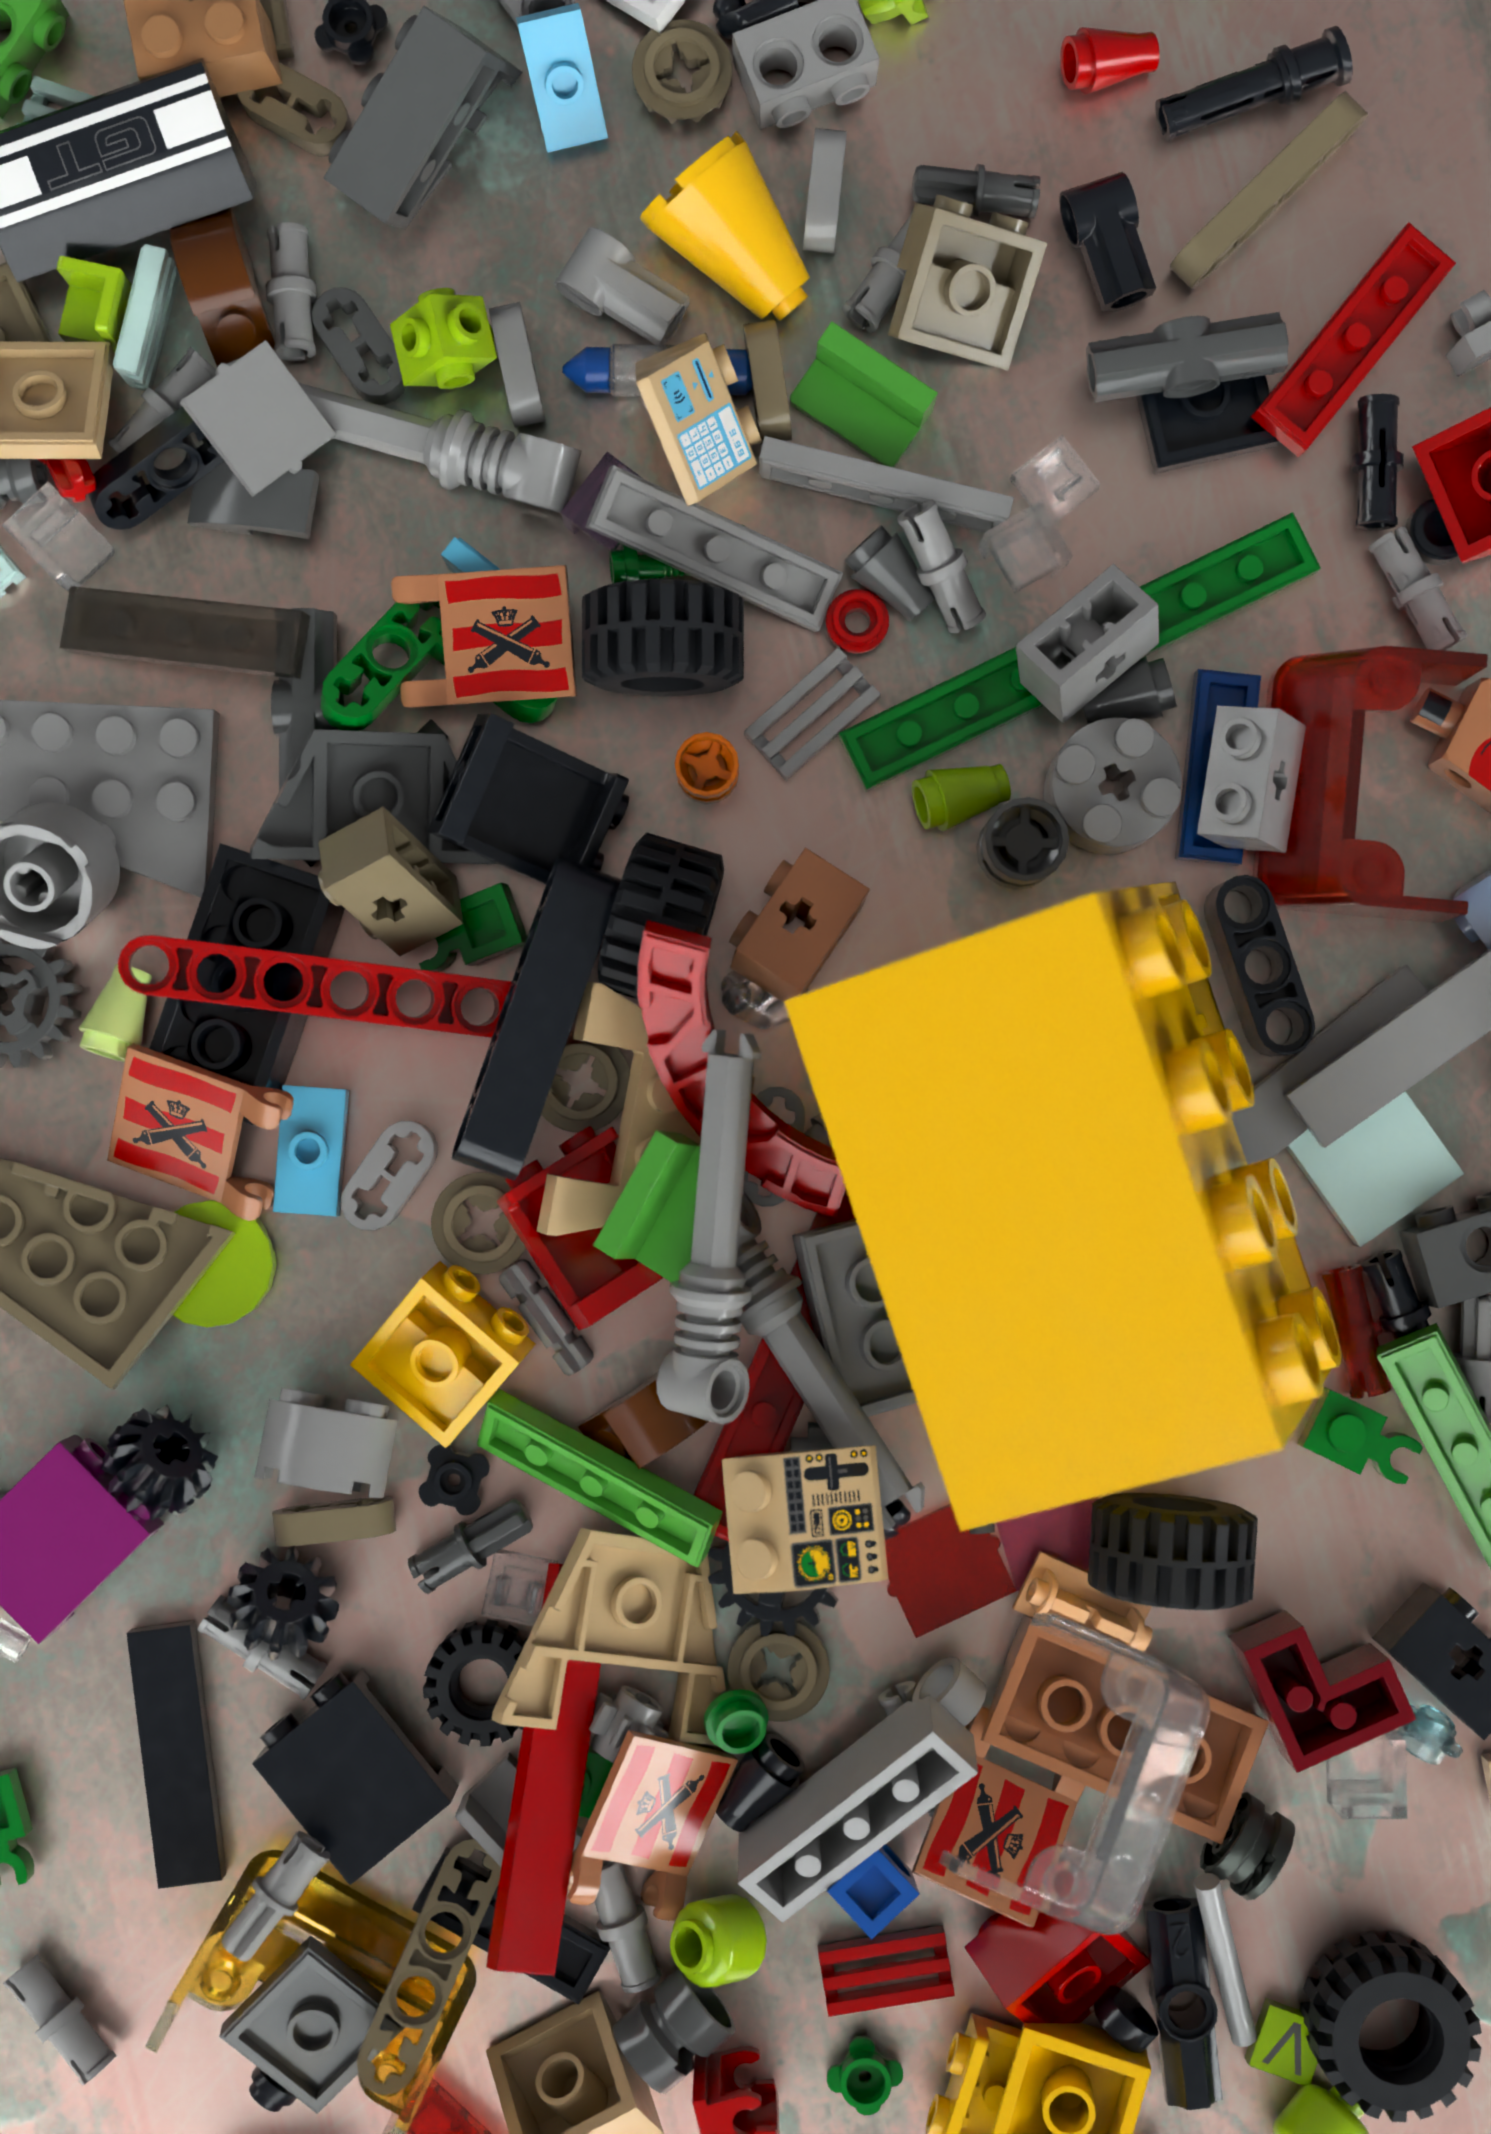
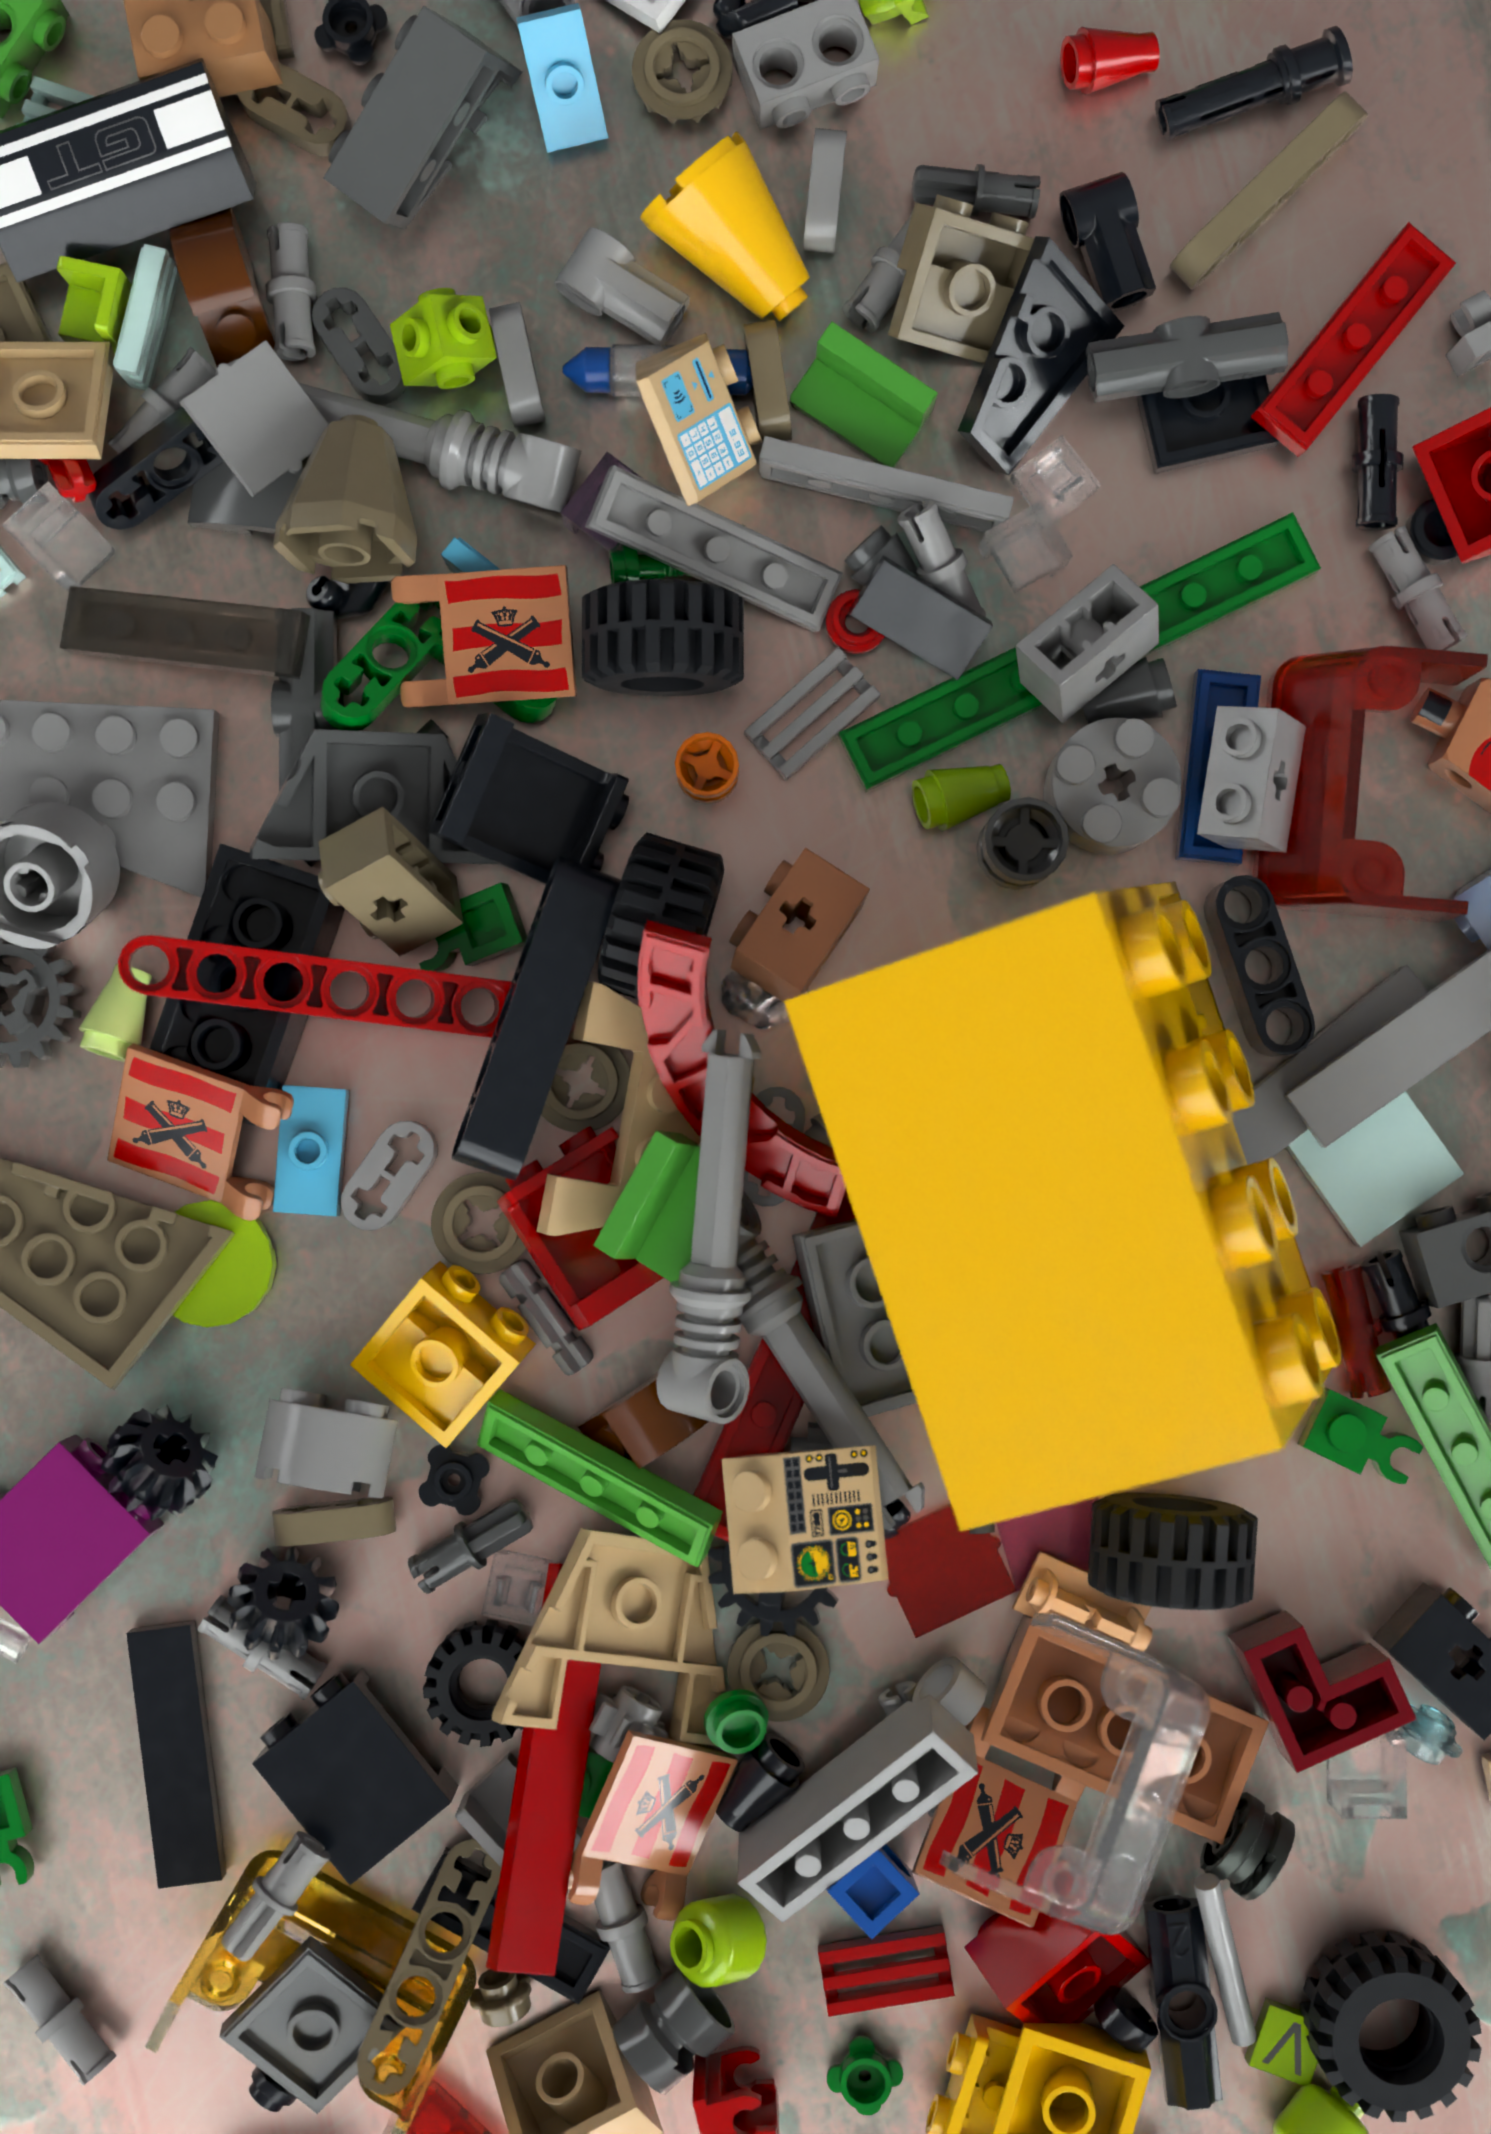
none -> dark tan cone [273,415,418,584]
none -> black arm [306,576,390,619]
none -> dark tan plate [469,1969,532,2027]
none -> black tile [849,555,993,680]
none -> black wing [958,236,1124,475]

